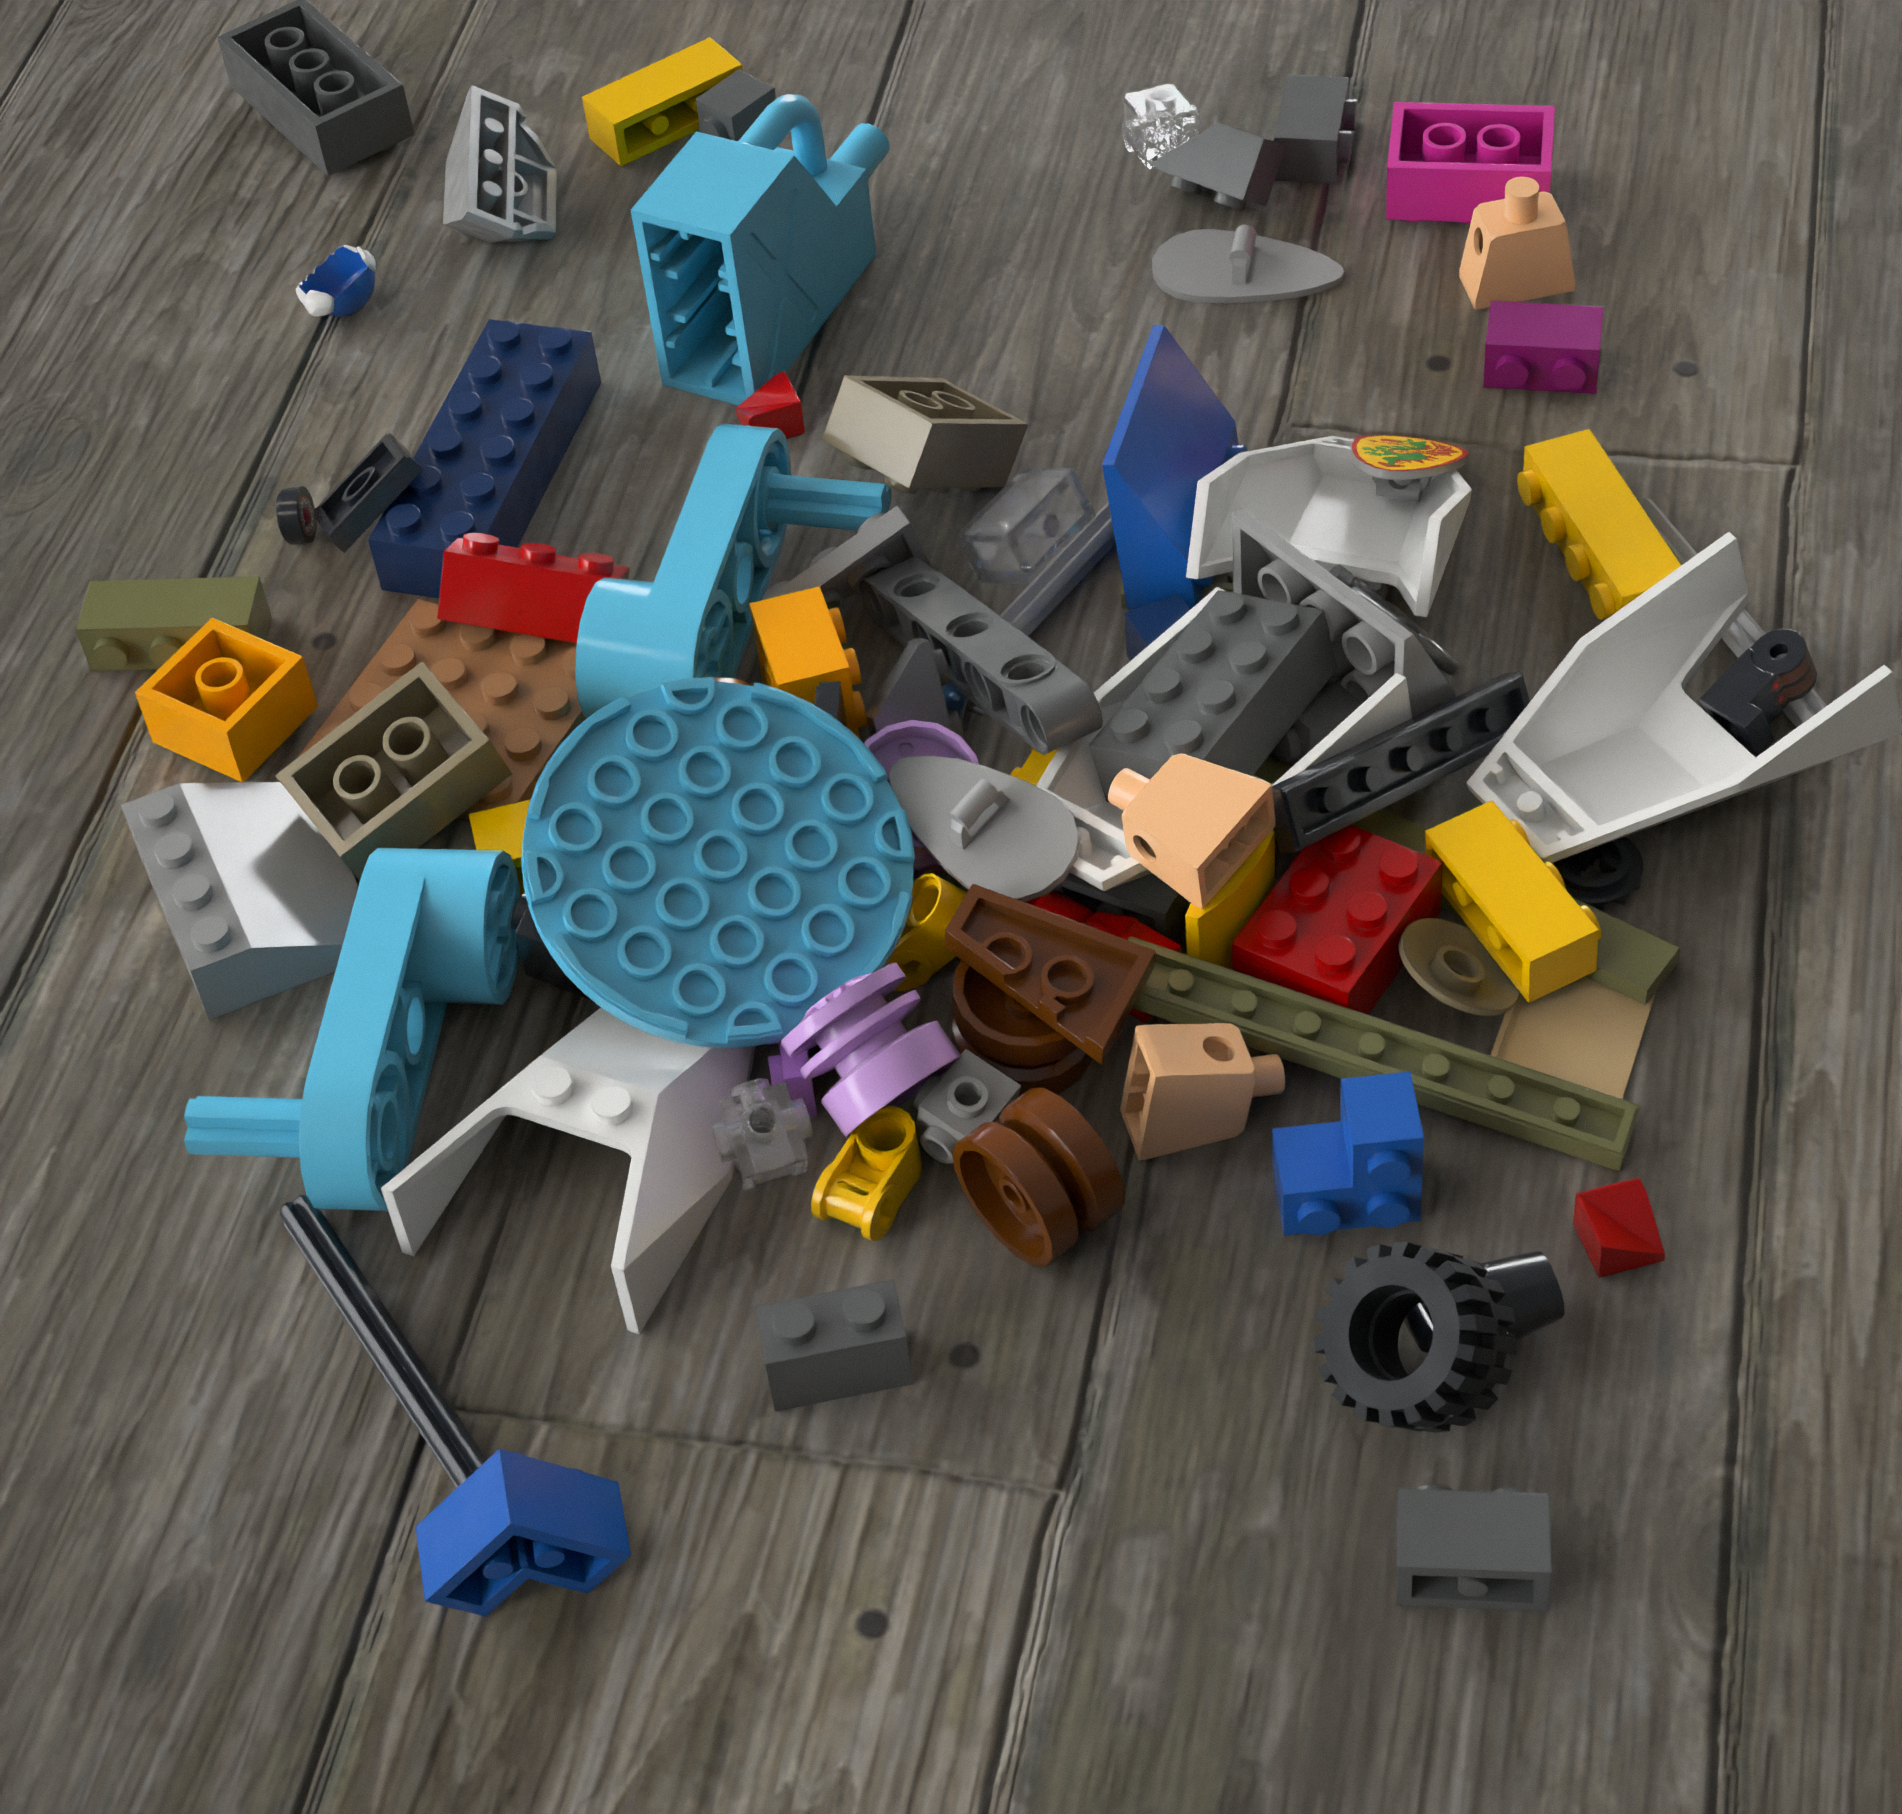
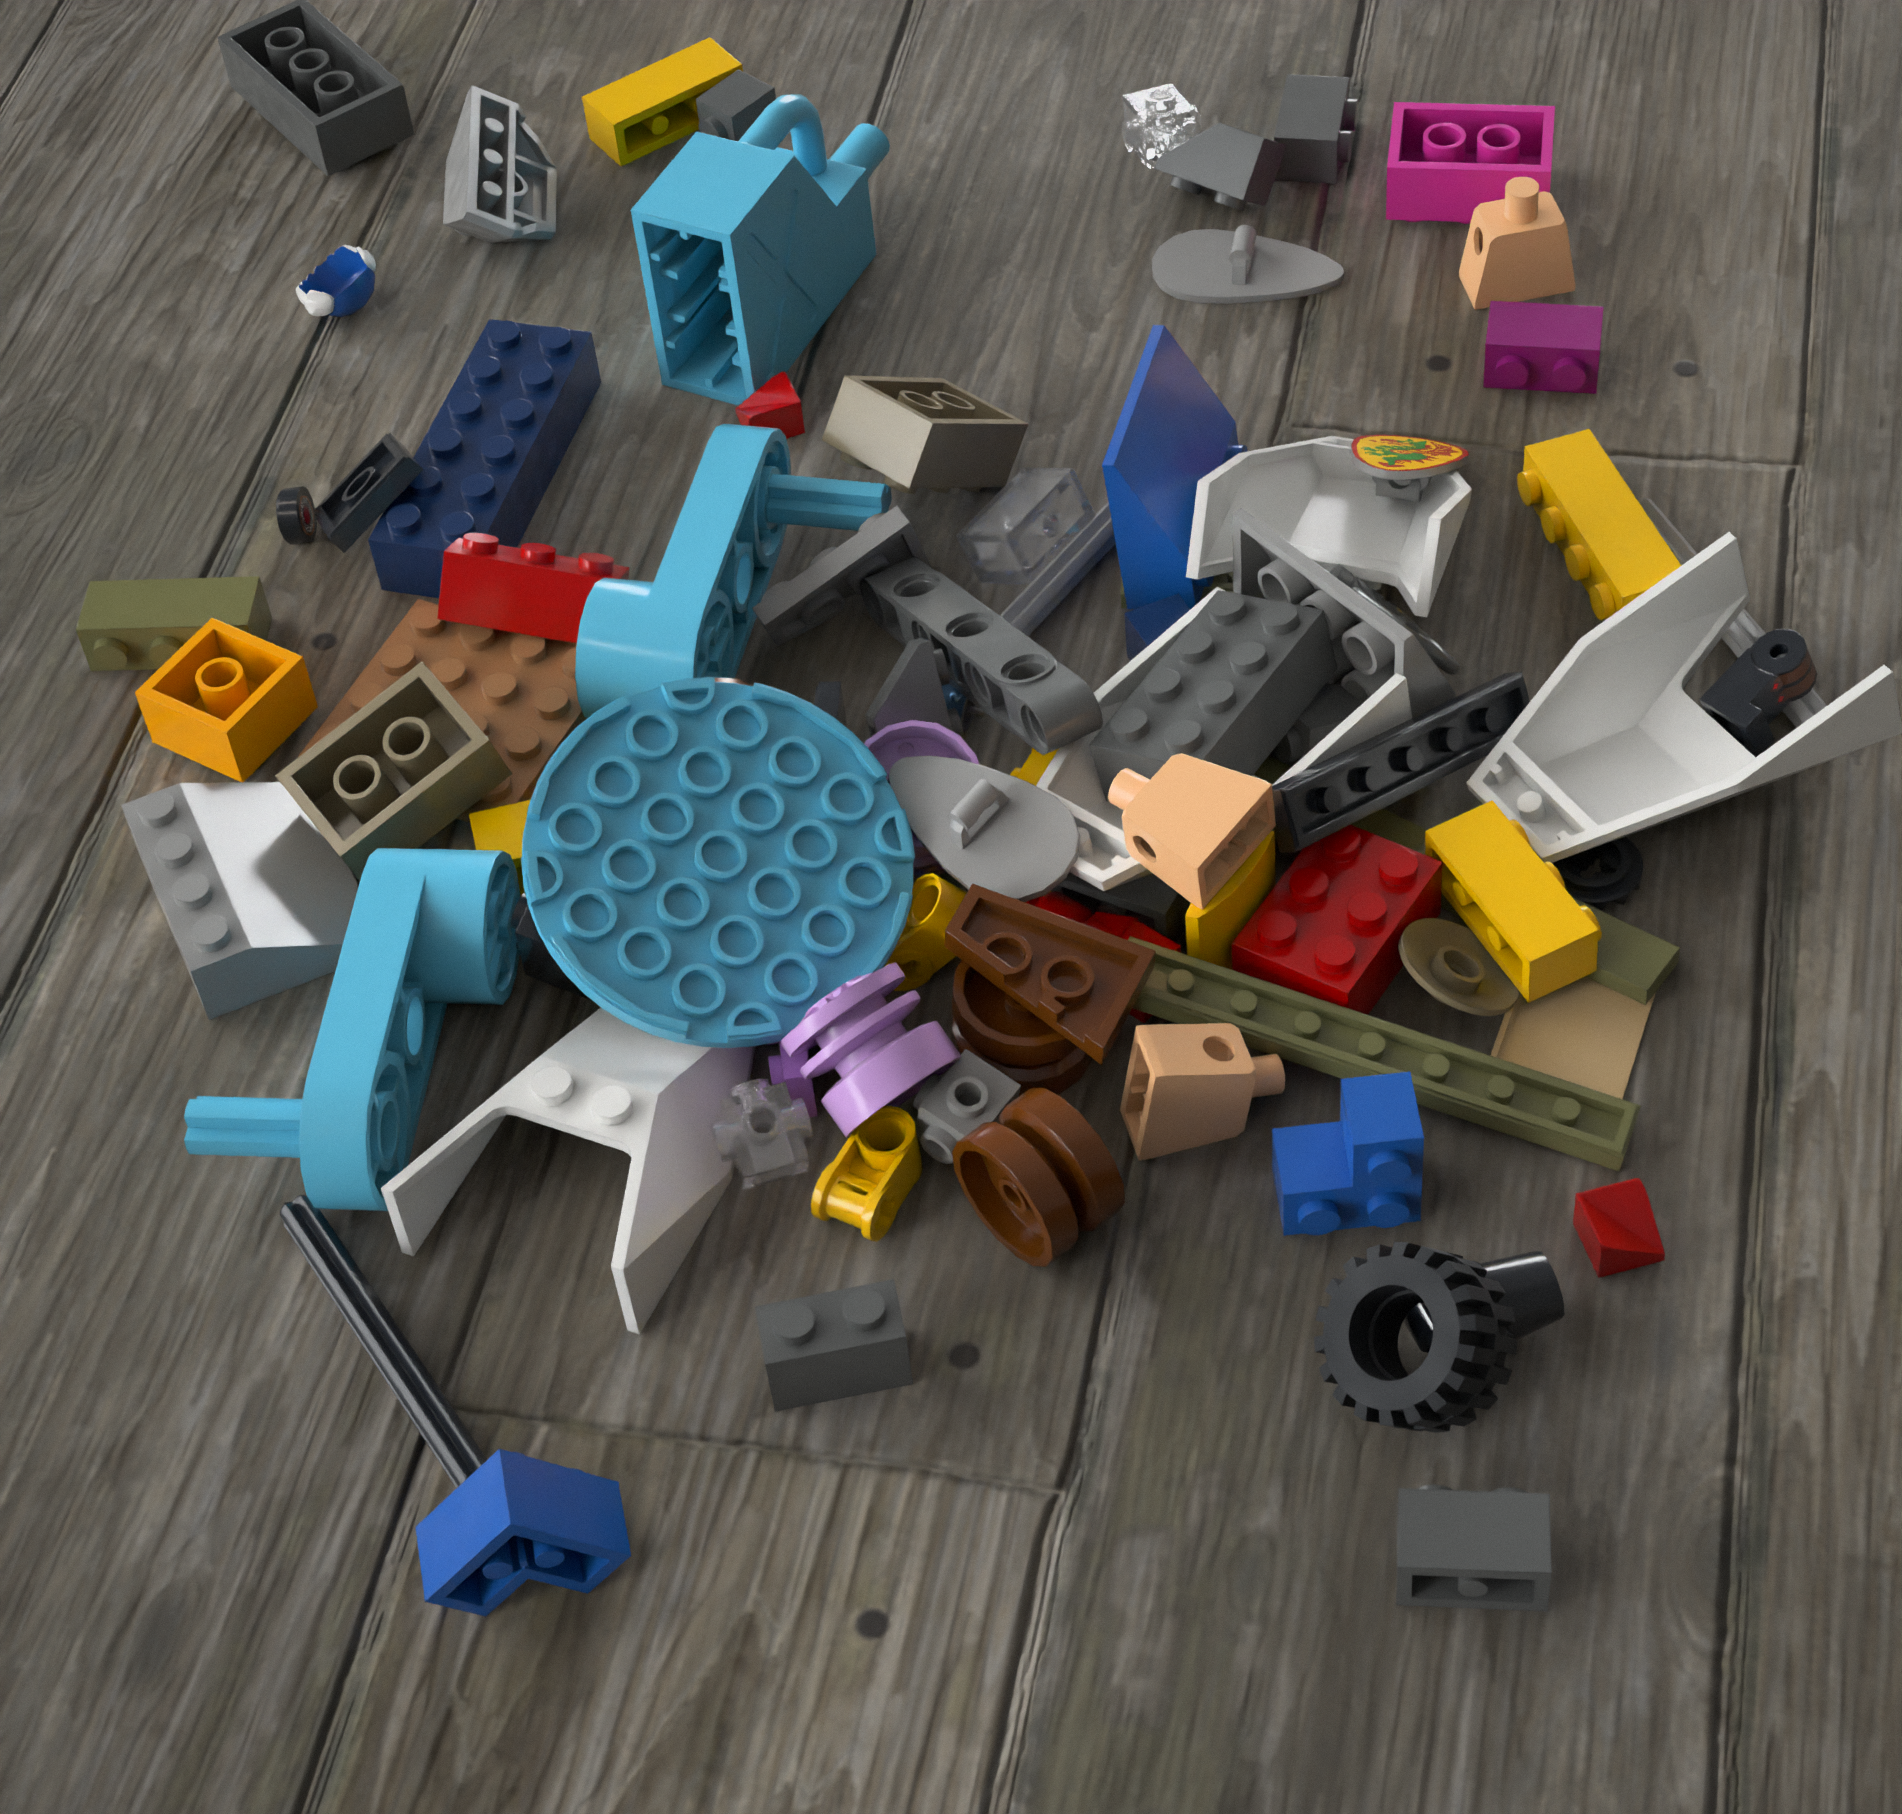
light orange brick [749,586,867,738] -> none

